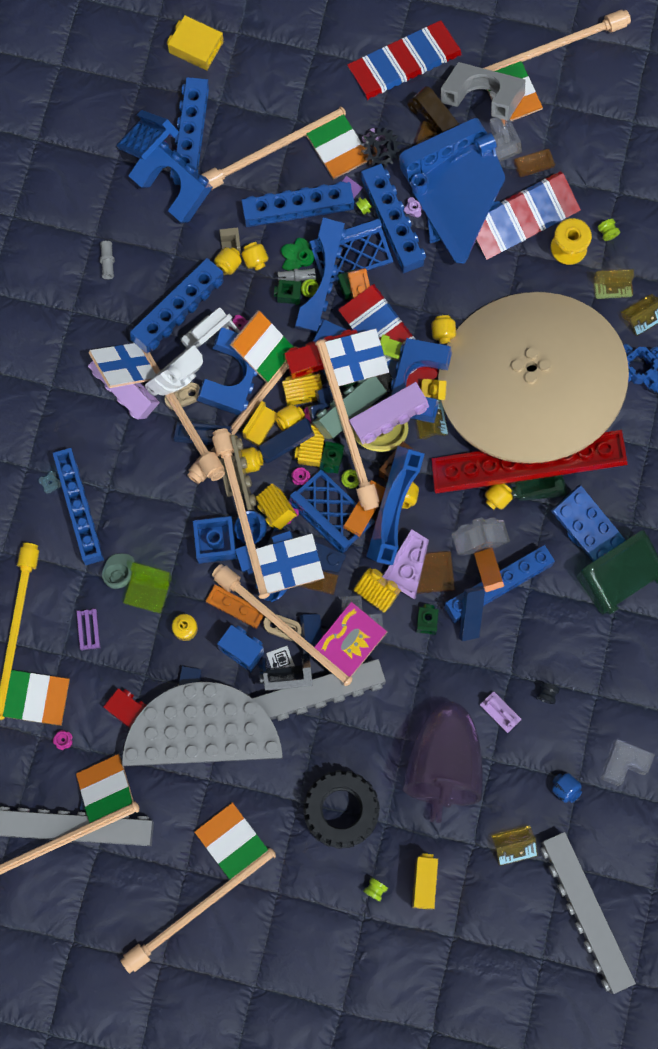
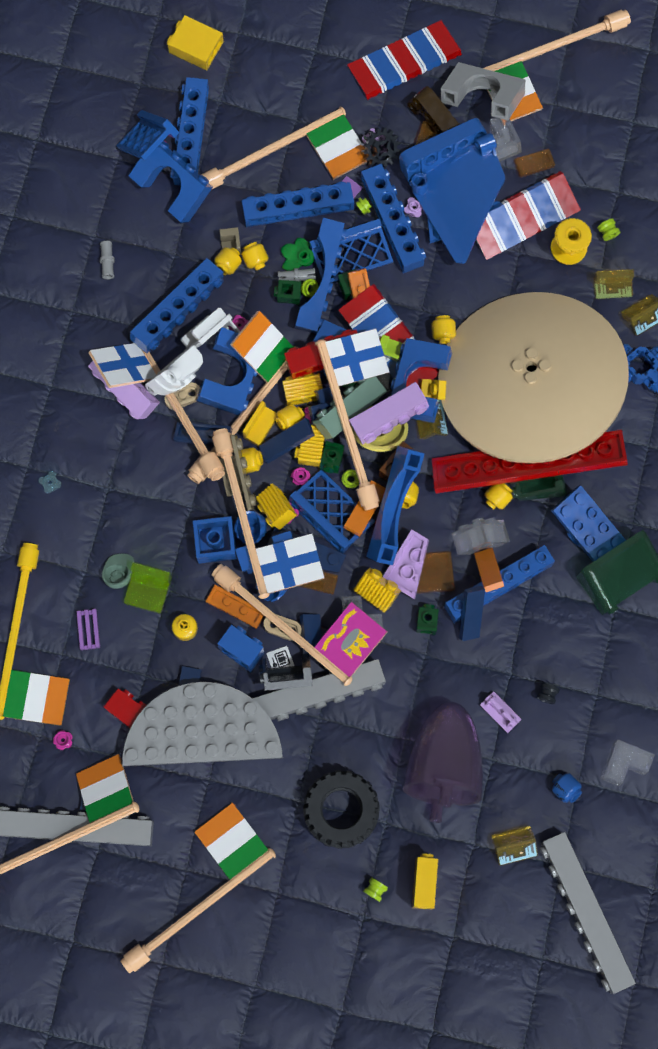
blue brick [53,448,104,565] -> none

